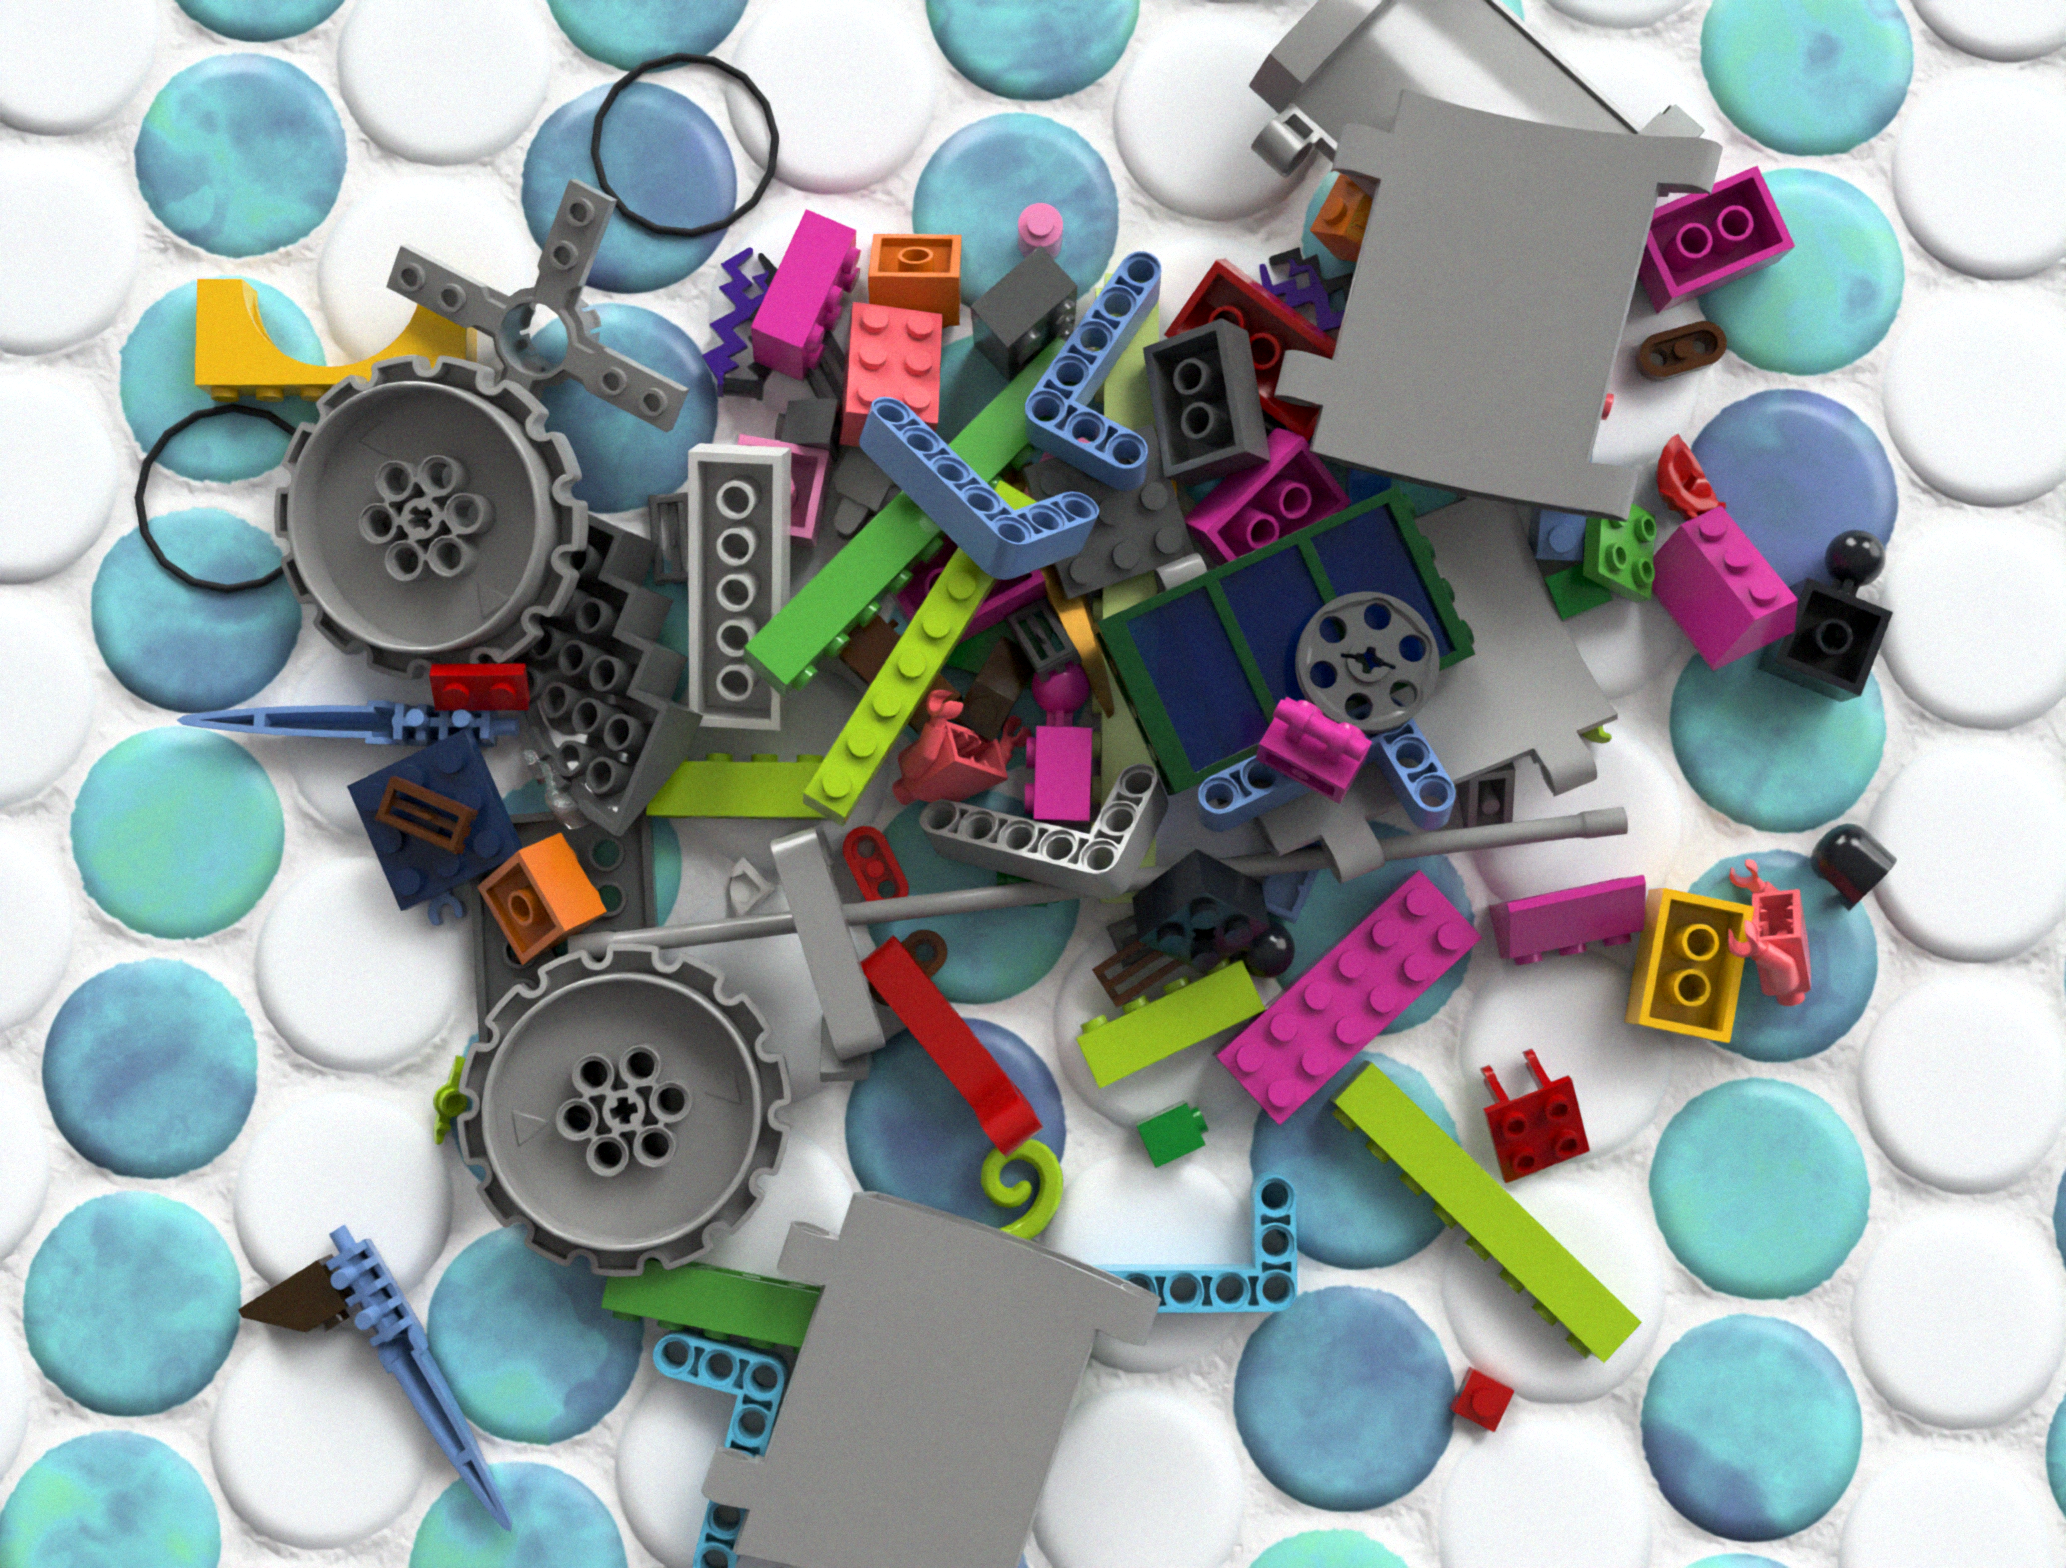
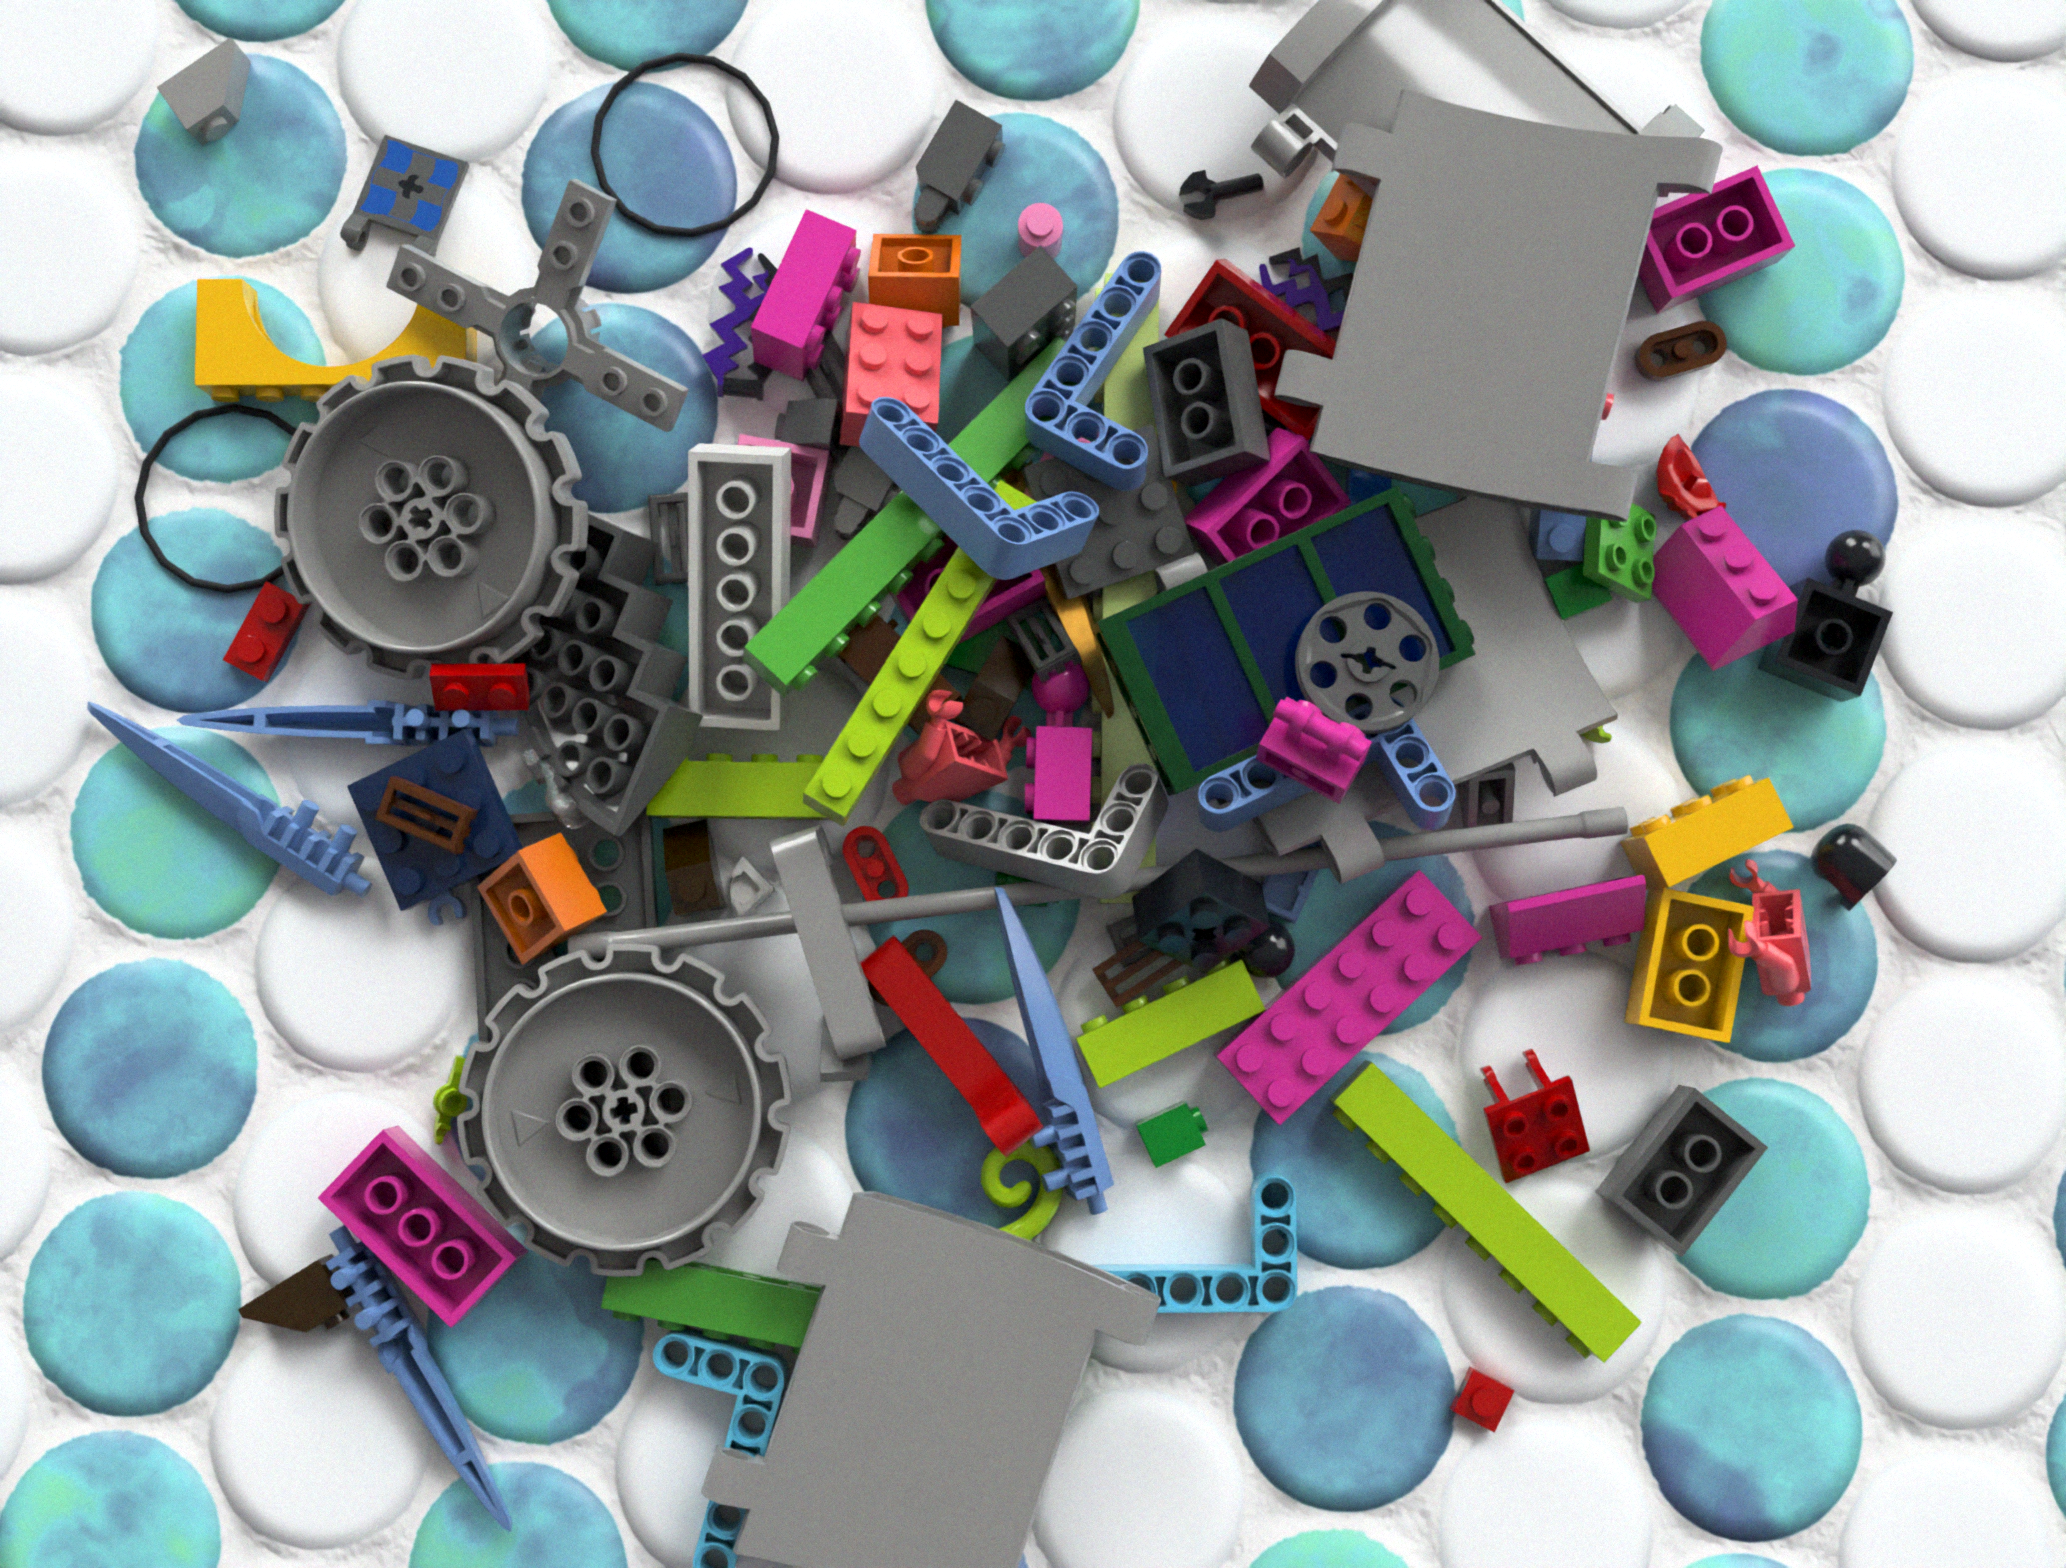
none -> medium blue piece [87,701,372,898]
none -> light grey slope [157,37,251,146]
none -> red plate [223,581,311,683]
none -> dark pink brick [318,1125,529,1328]
none -> dark grey flag [340,135,469,257]
none -> dark brown slope [663,819,727,917]
none -> dark grey hinge [914,99,1006,234]
none -> medium blue piece [994,887,1114,1215]
none -> black bar [1179,170,1264,220]
none -> dark grey brick [1595,1085,1768,1257]
none -> yellow brick [1620,774,1794,890]

